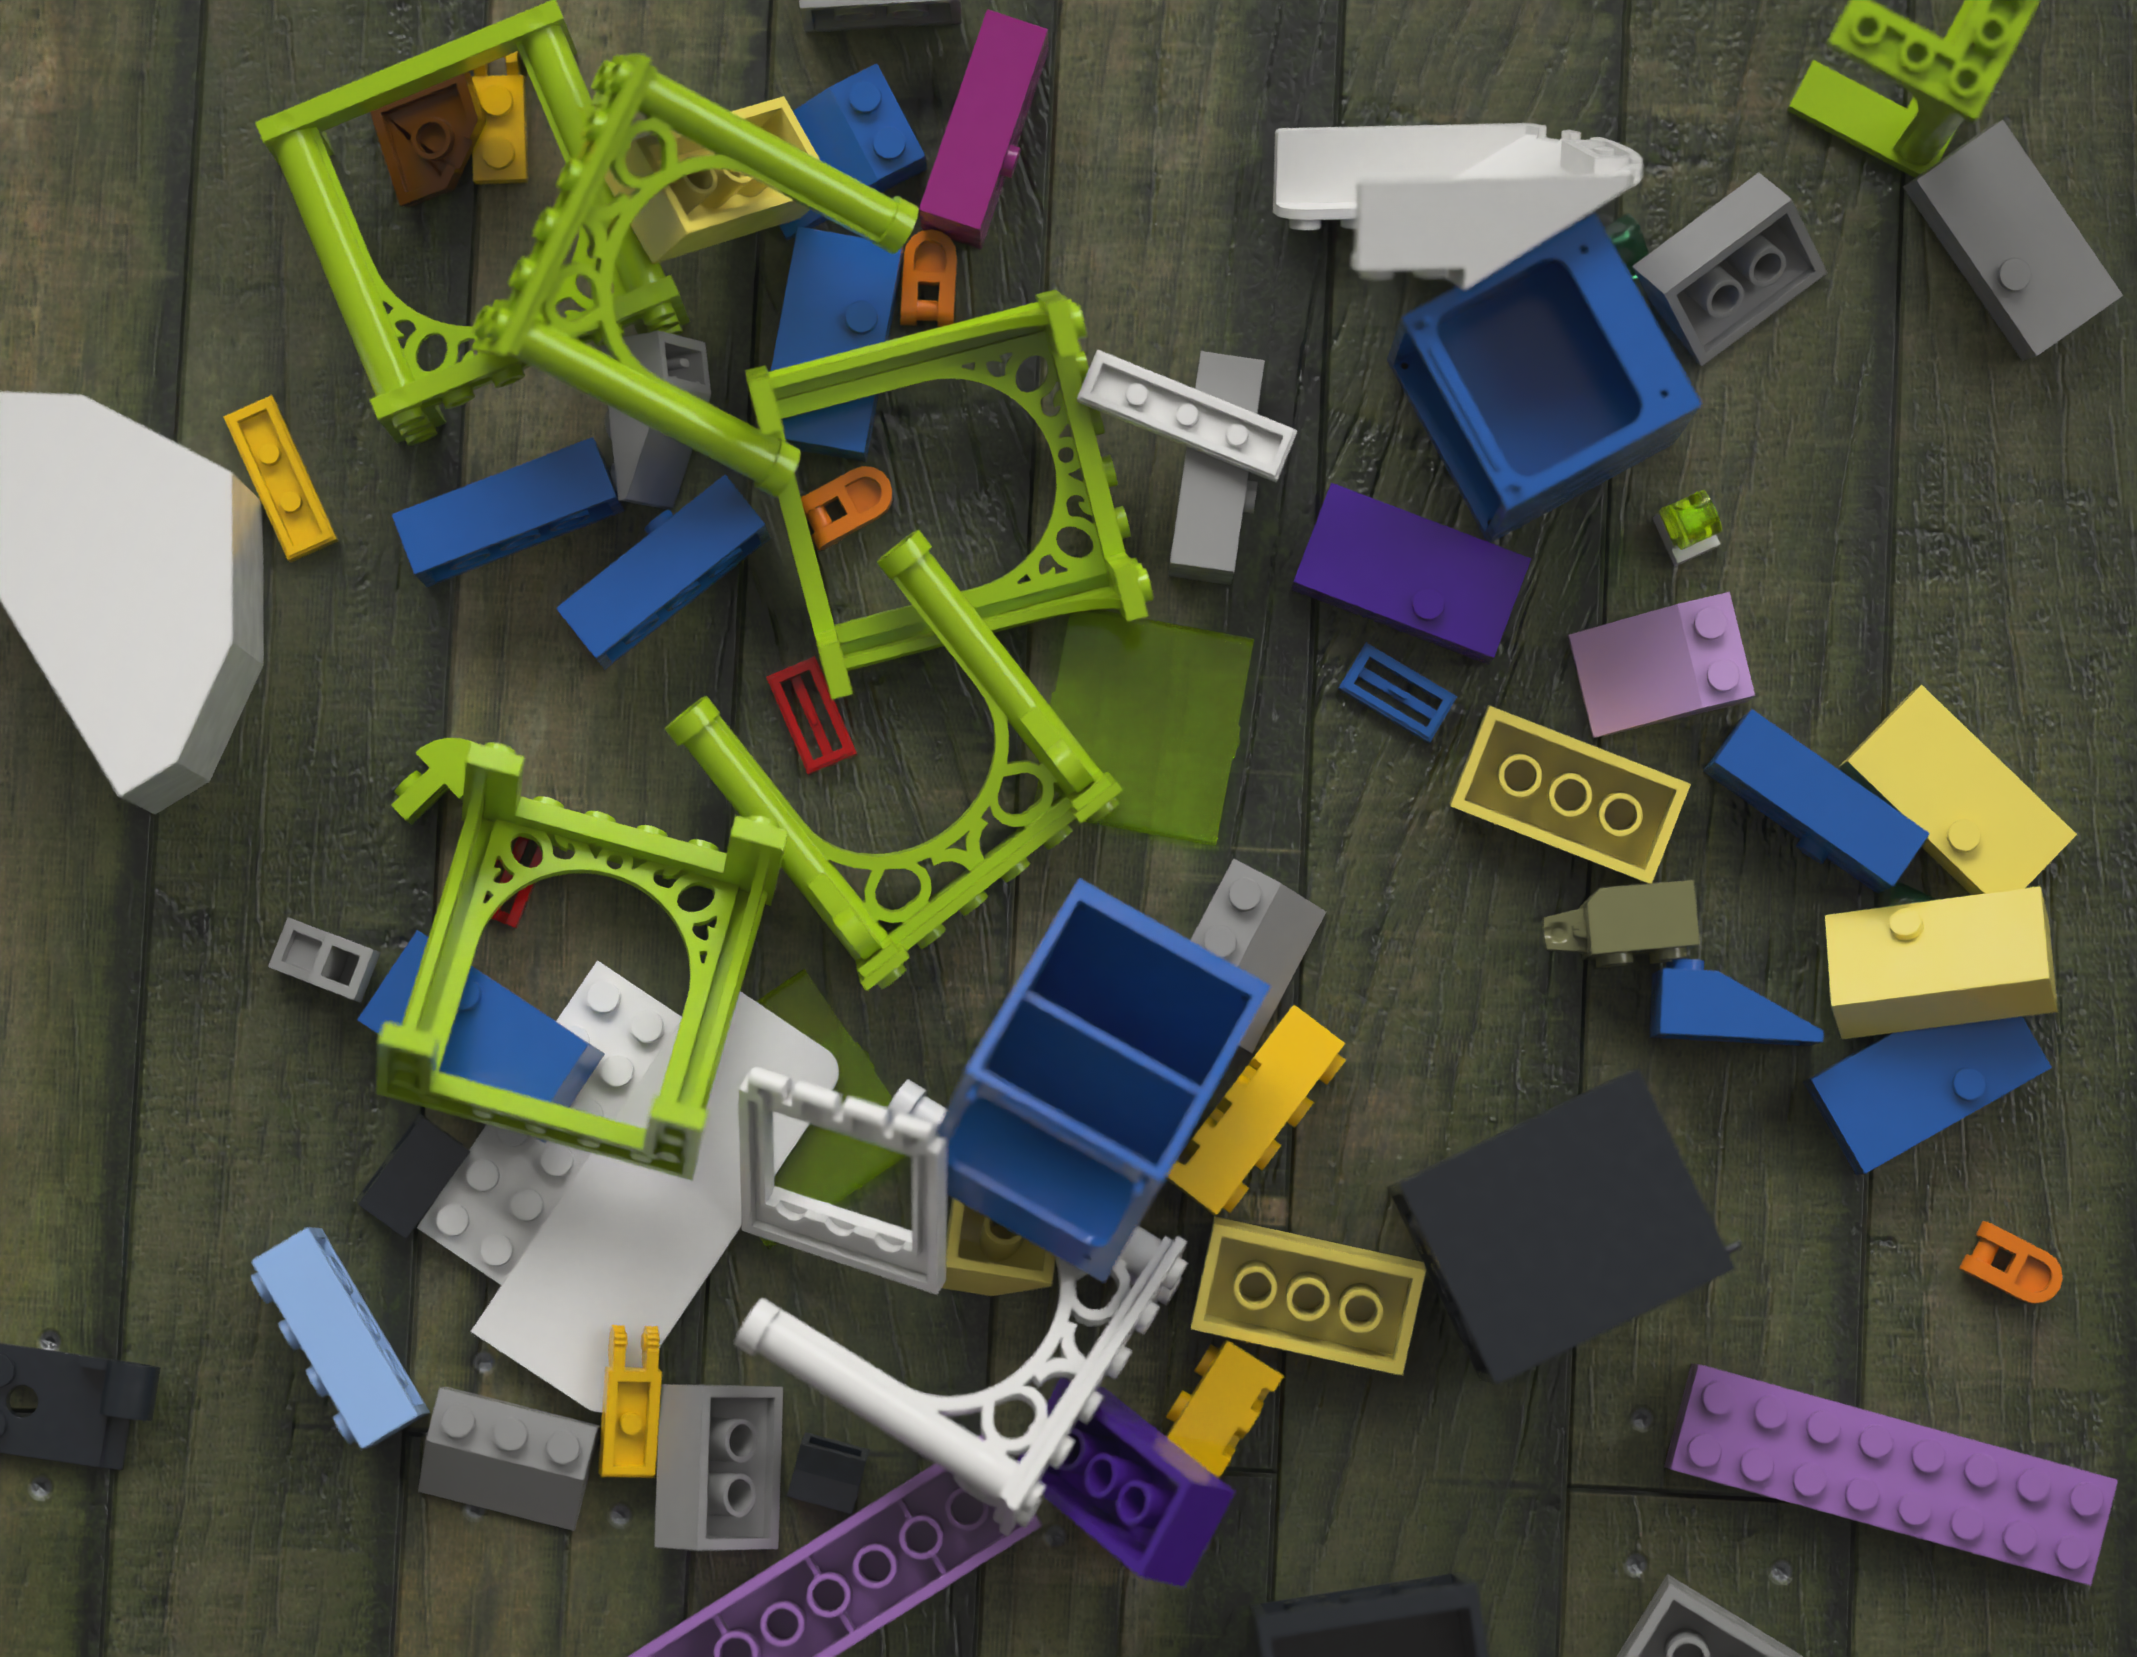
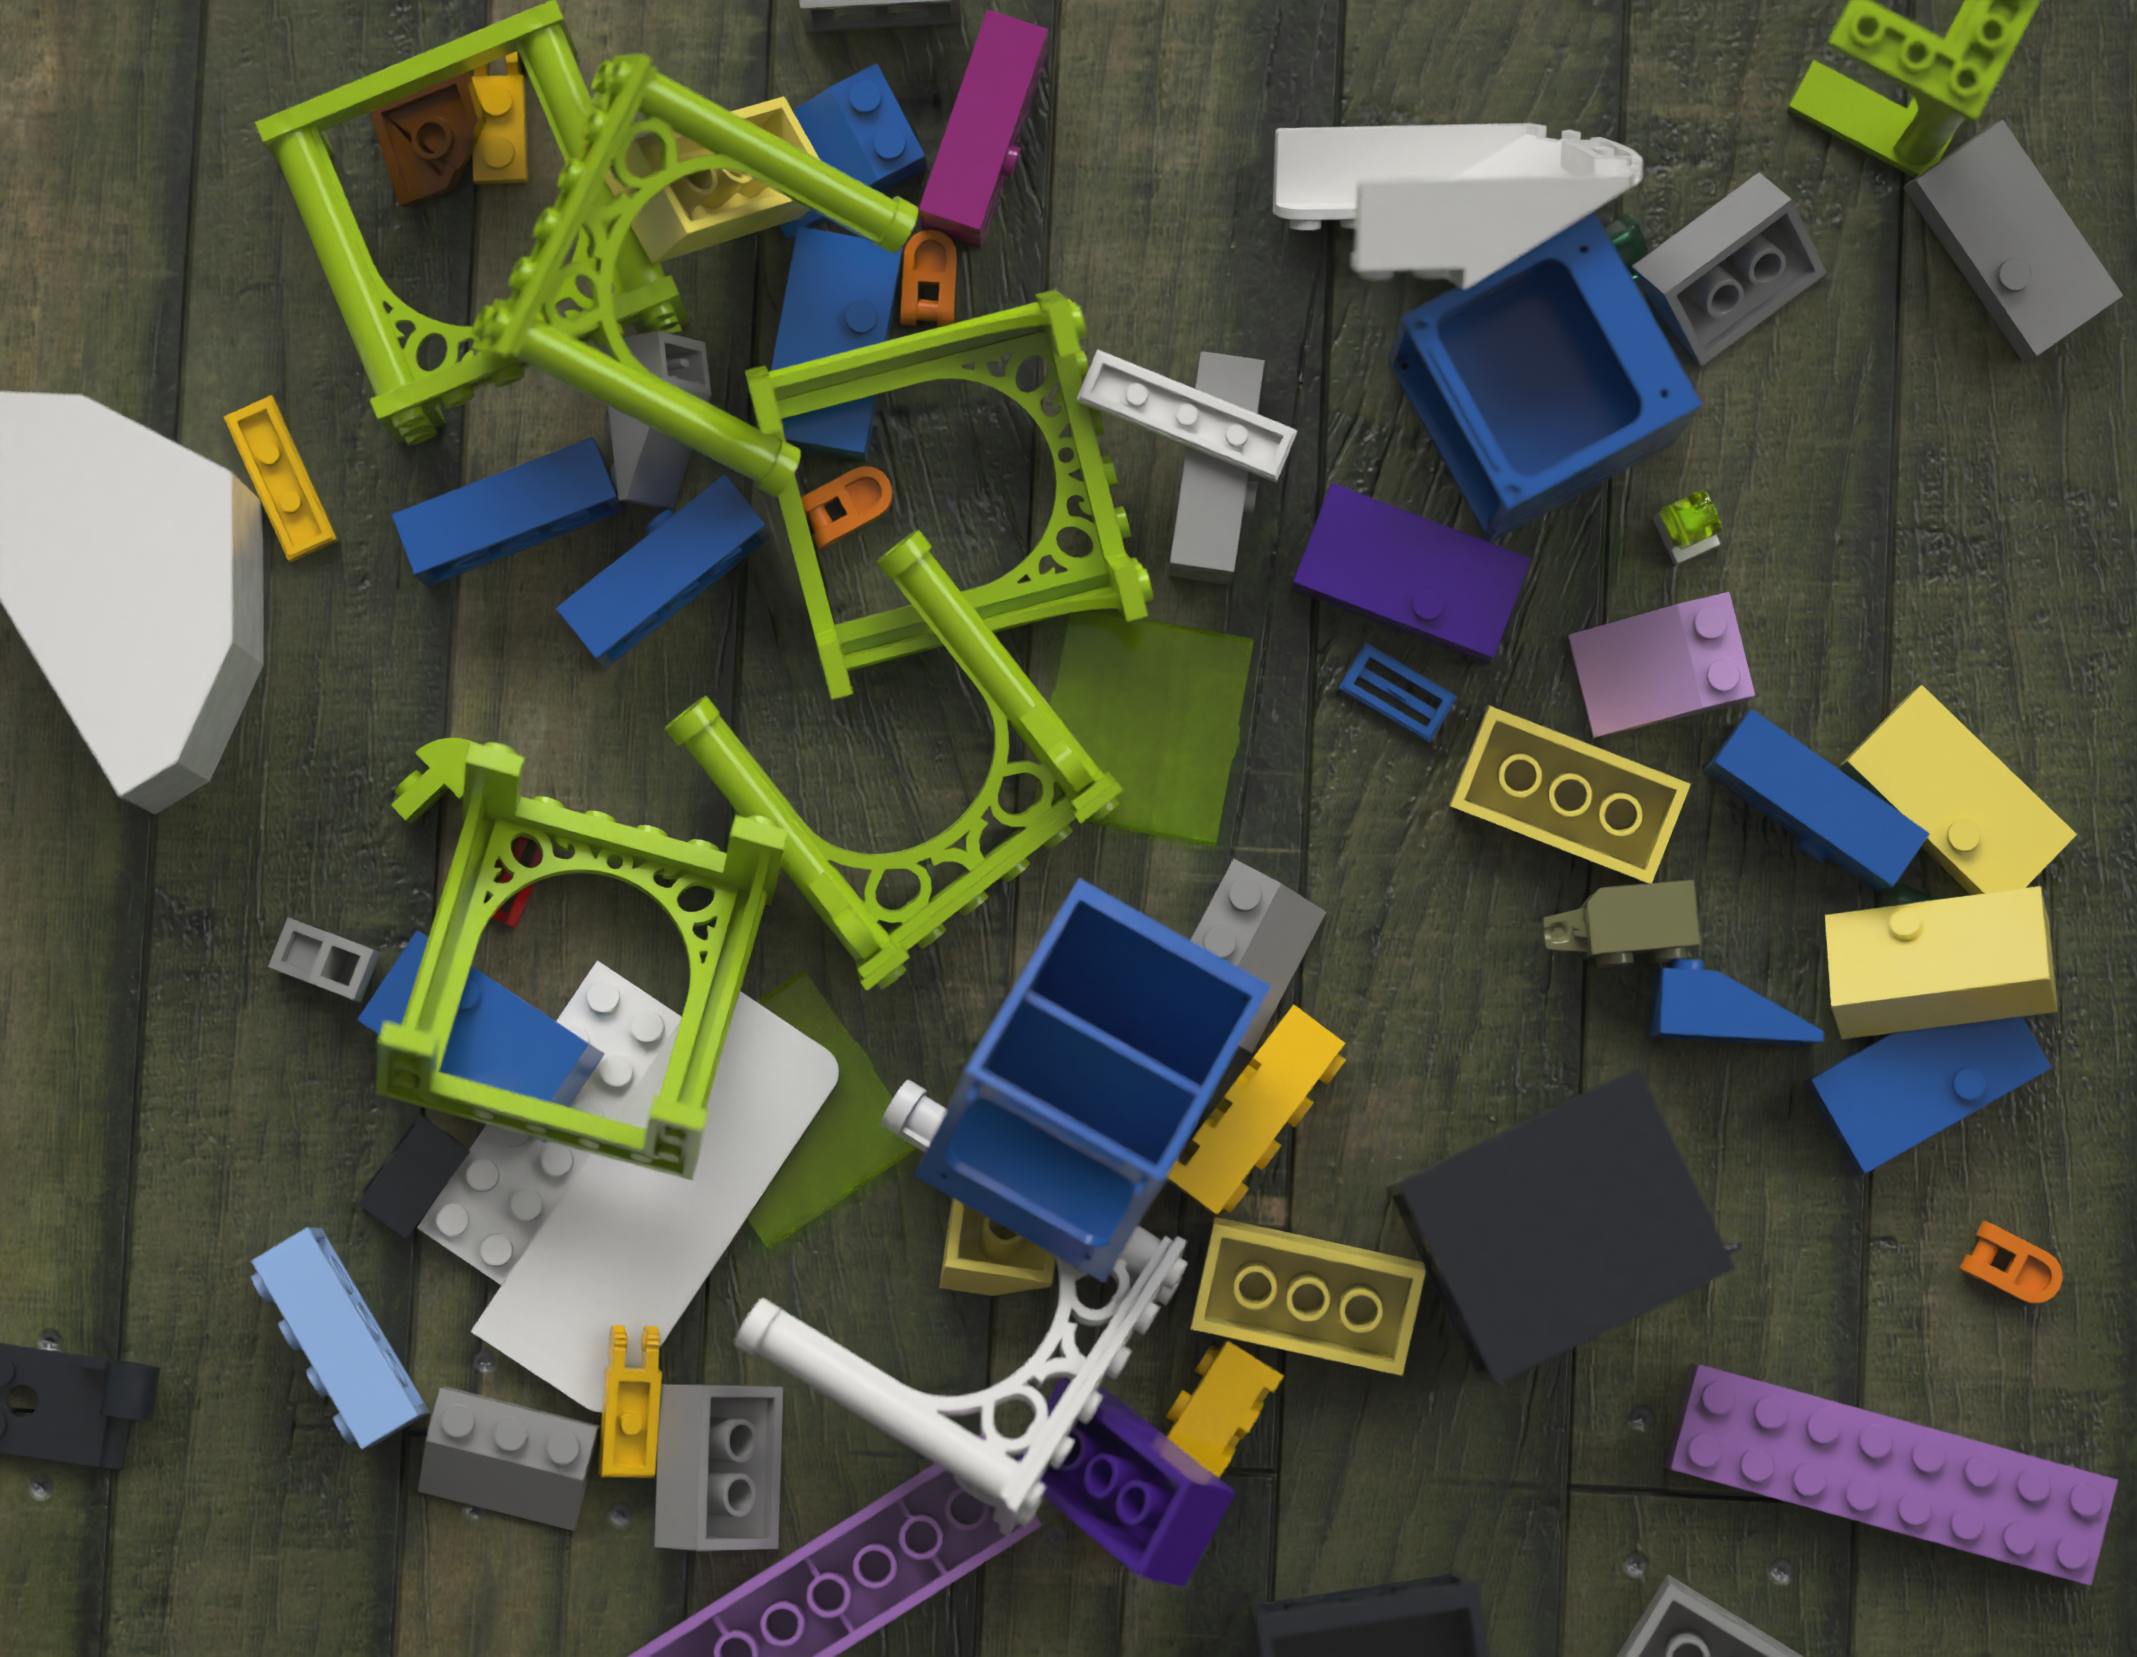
white hinge [738,1067,947,1295] -> none
red tile [766,656,857,776] -> none
black piece [787,1432,870,1514] -> none

